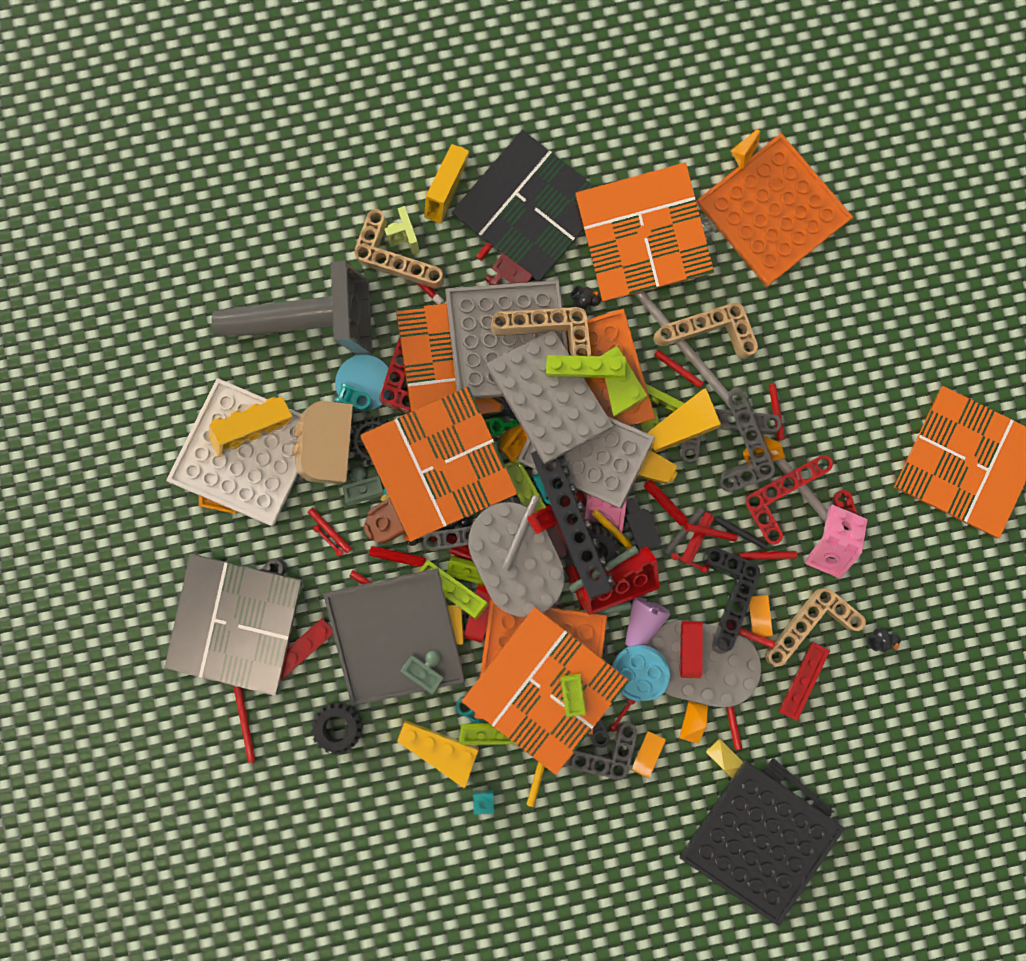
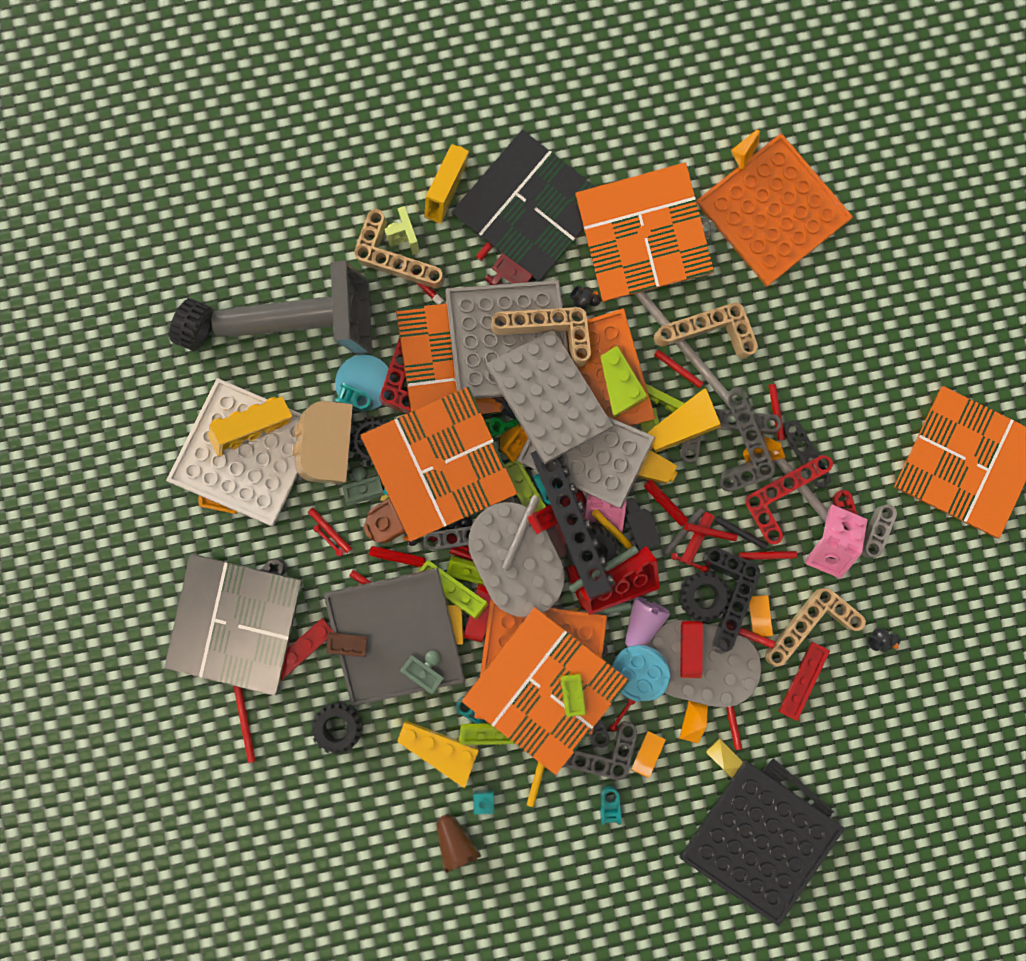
lime plate [546,355,626,378] -> none
none -> black tyre [169,298,214,352]
none -> reddish brown plate [327,632,368,657]
none -> reddish brown cone [436,813,482,873]
none -> teal piece [600,785,622,825]
none -> black tyre [679,572,731,621]
none -> black beam [783,421,831,488]
none -> light grey beam [862,504,897,558]

